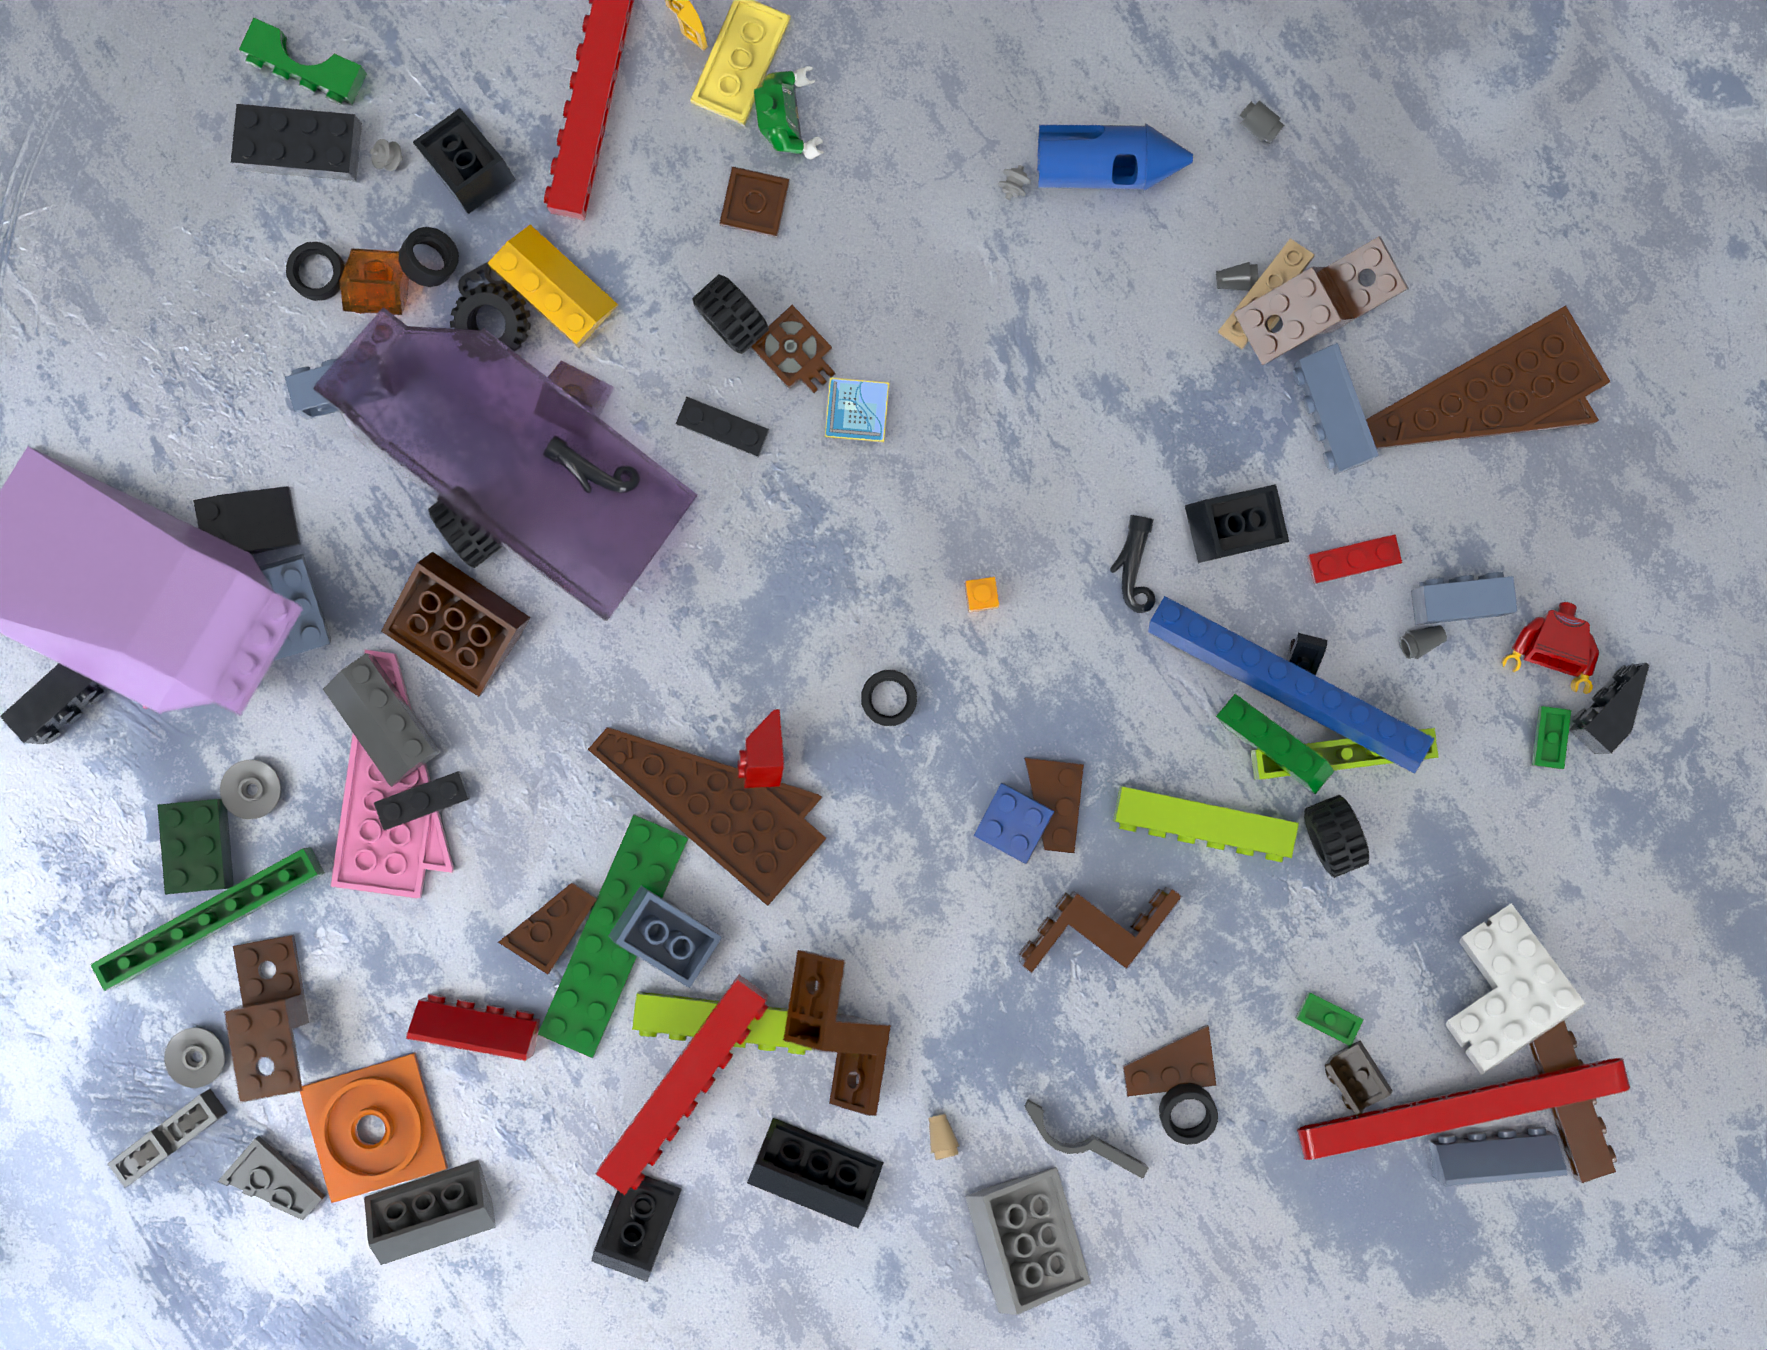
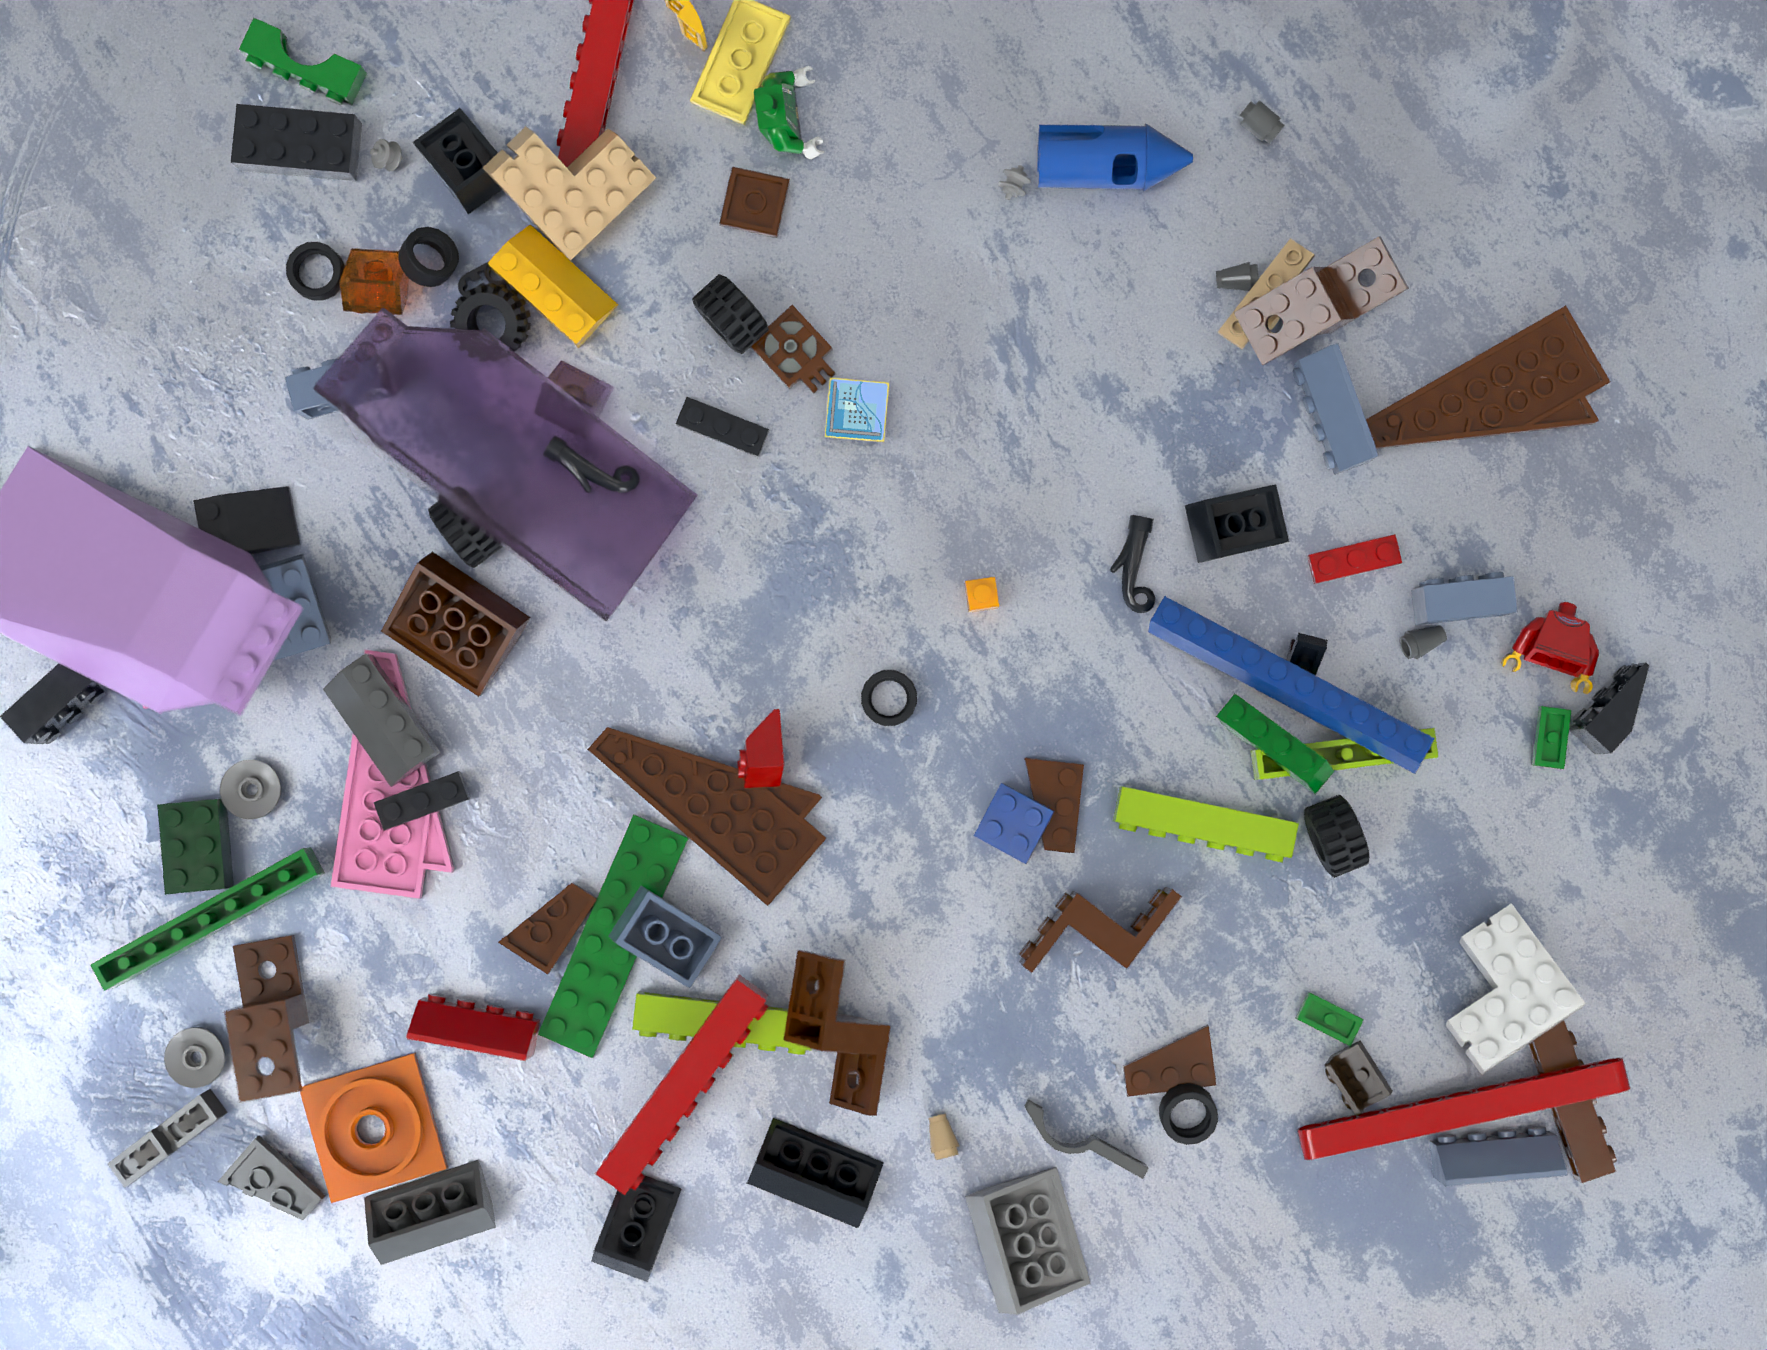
none -> tan piece [483,126,656,260]

